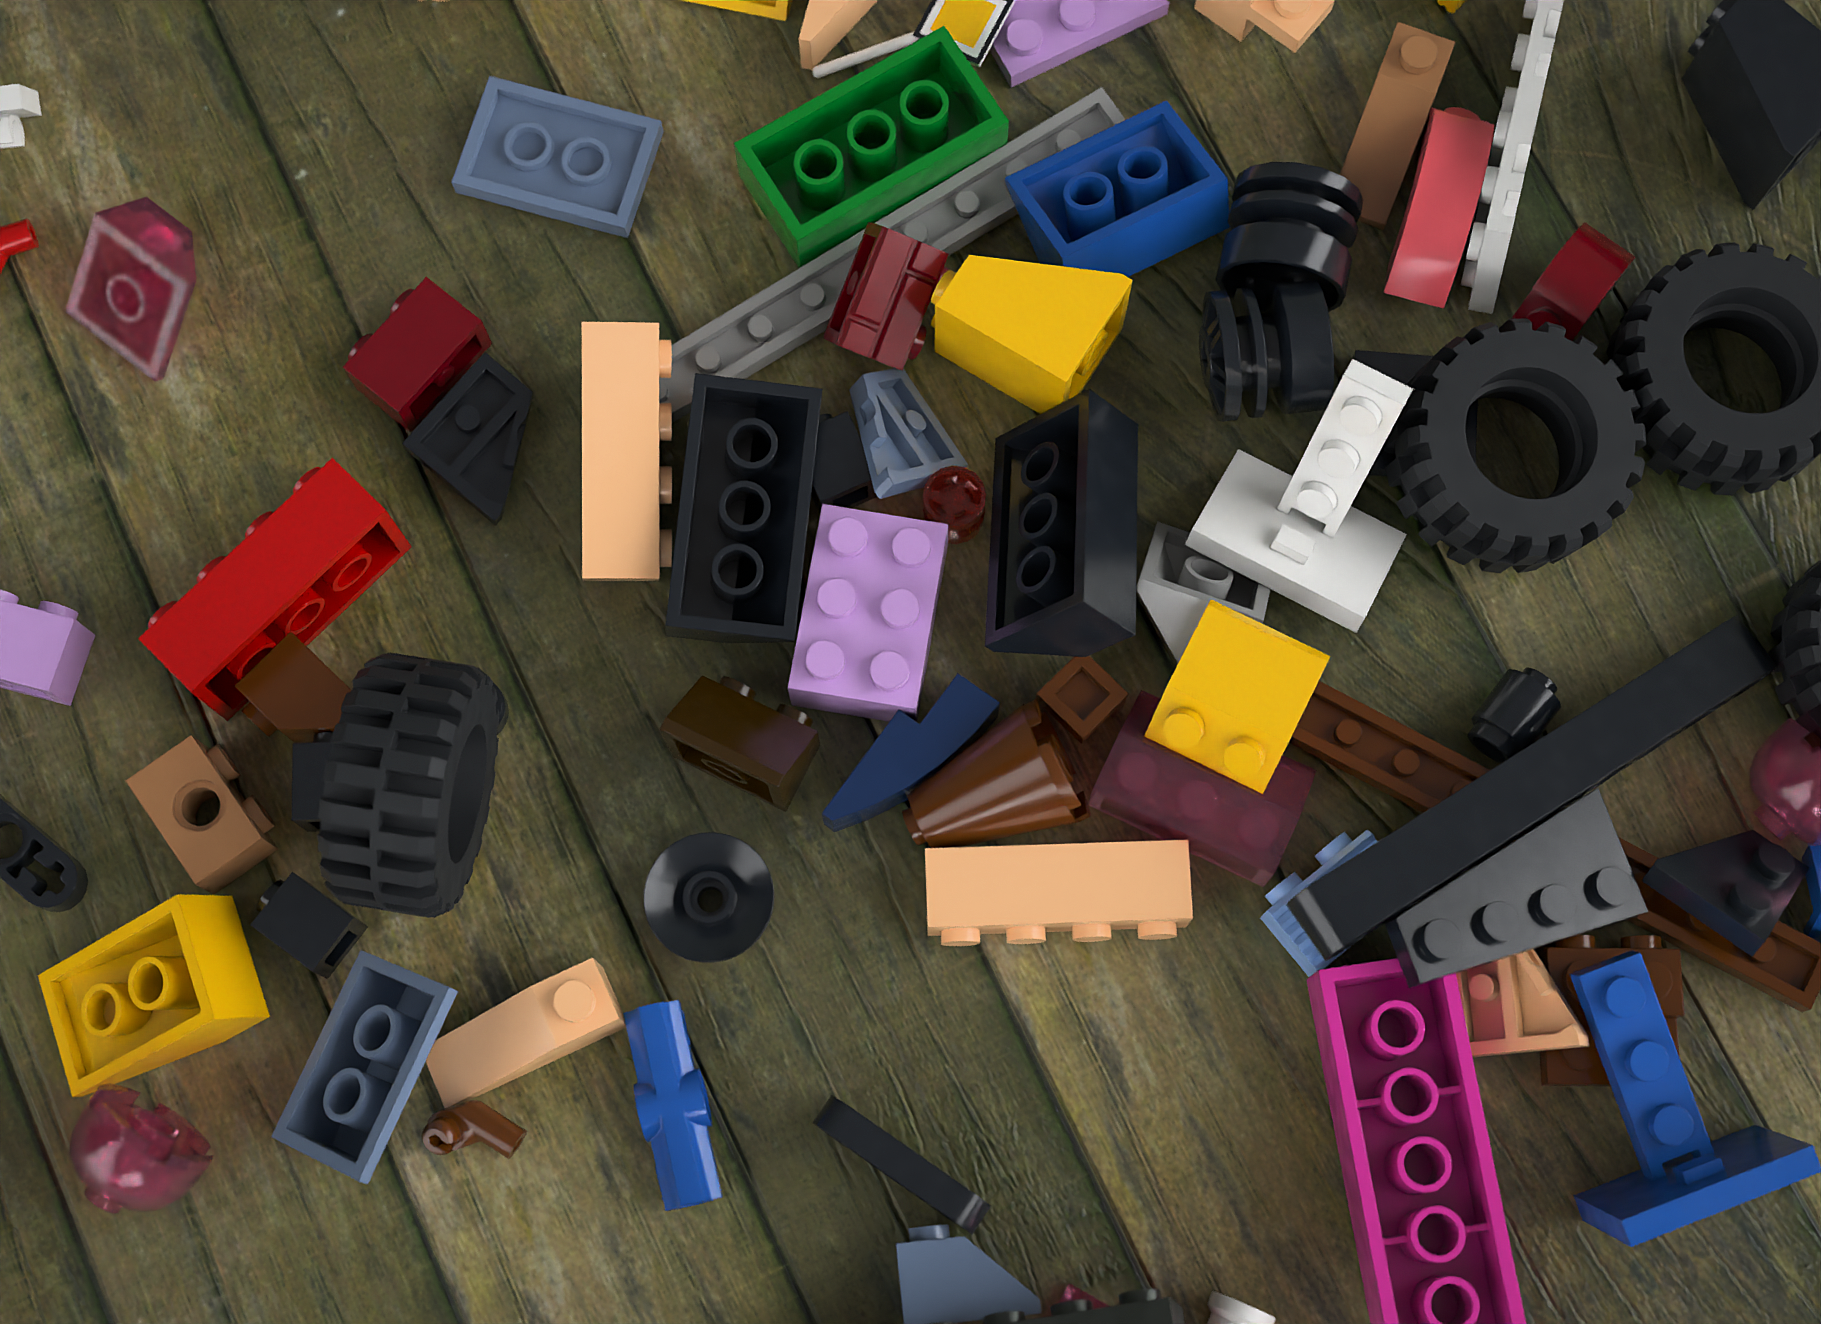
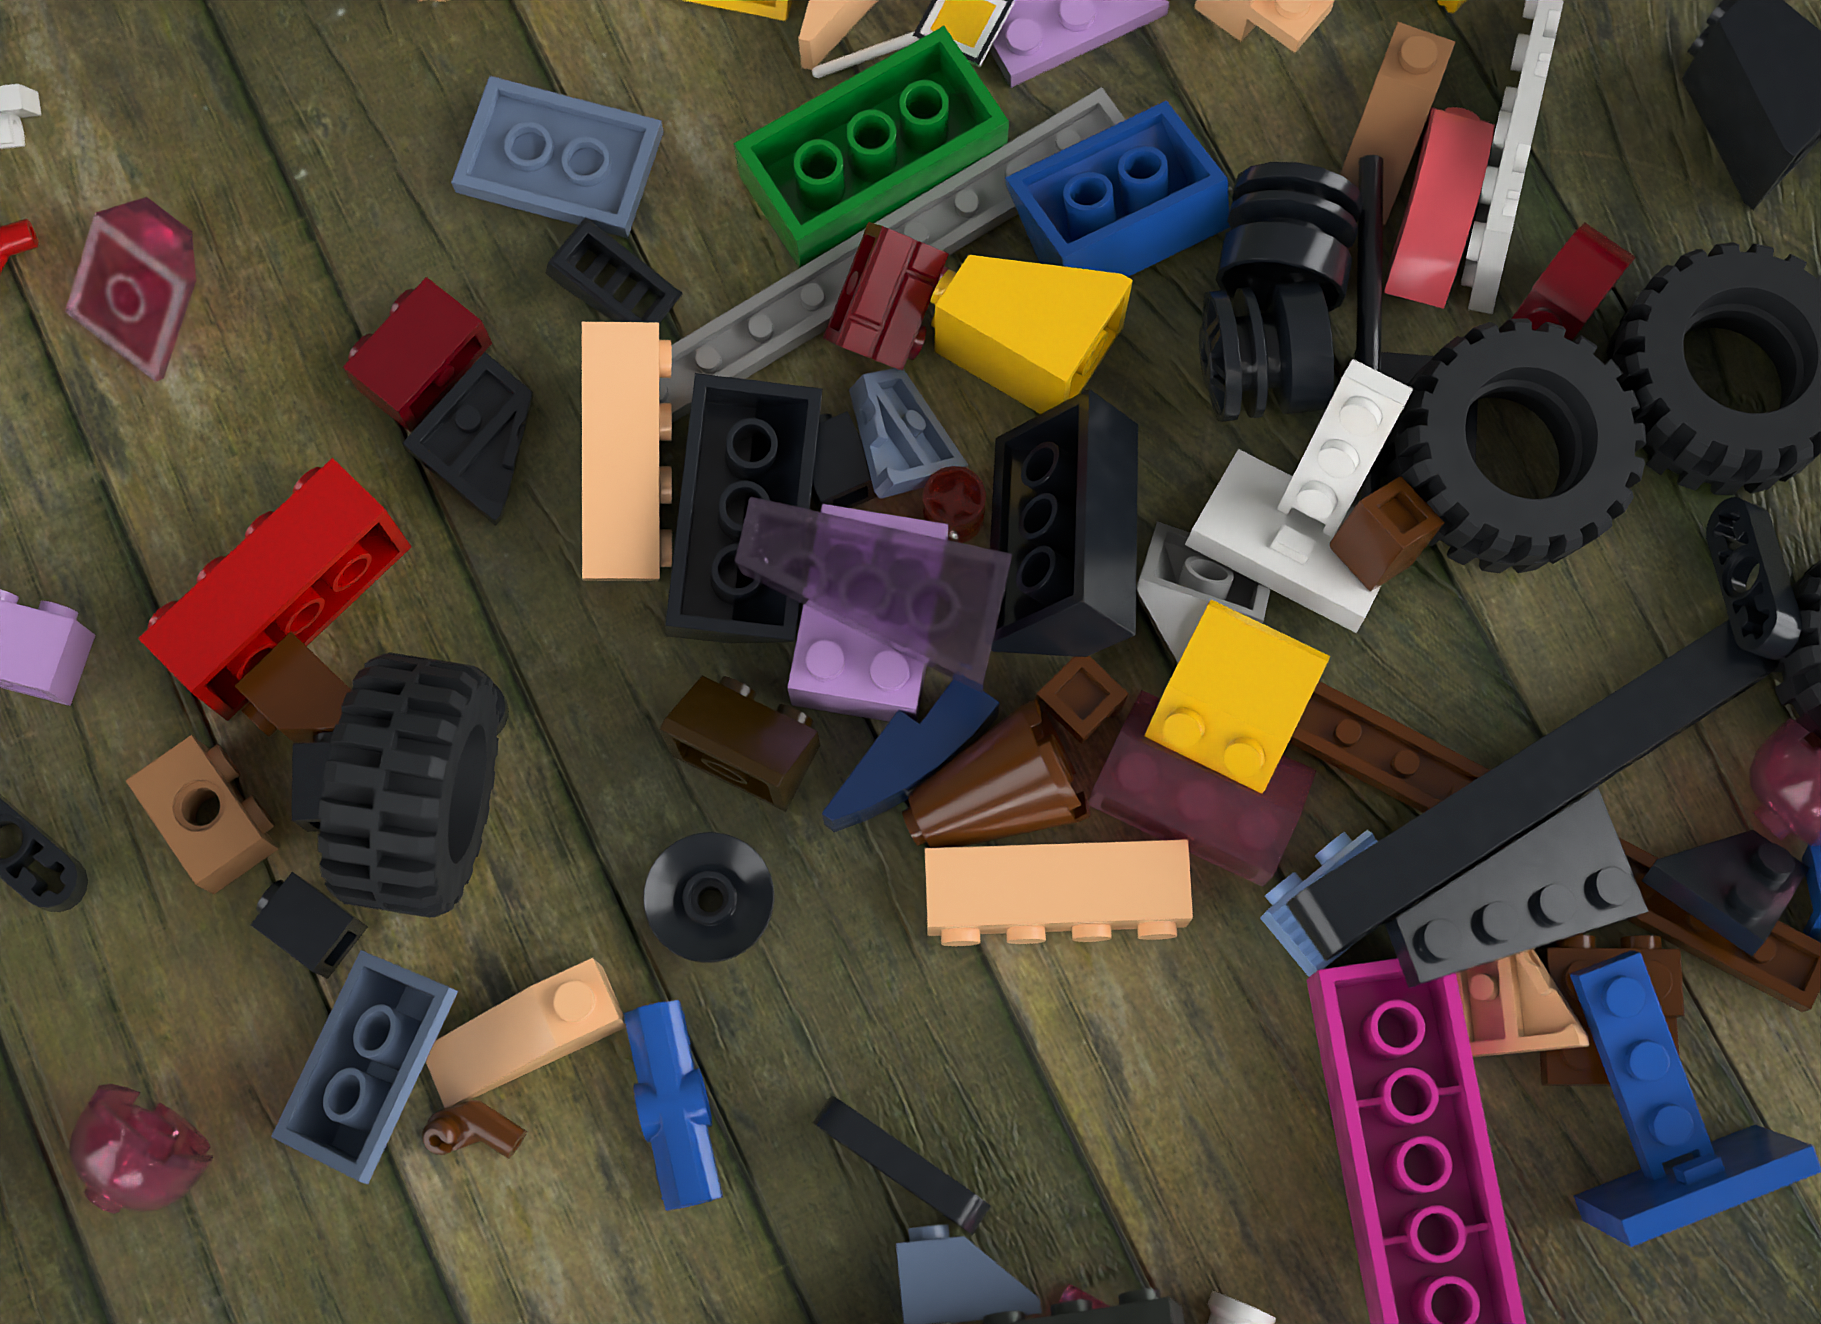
yellow slope [38,894,270,1097] -> none
black brick [1467,667,1561,763] -> none
none -> black slope [545,217,683,324]
none -> clear purple wedge [735,497,1012,693]
none -> reddish brown panel [1330,476,1445,592]
none -> black bar [1354,155,1387,508]
none -> black beam [1706,497,1802,660]

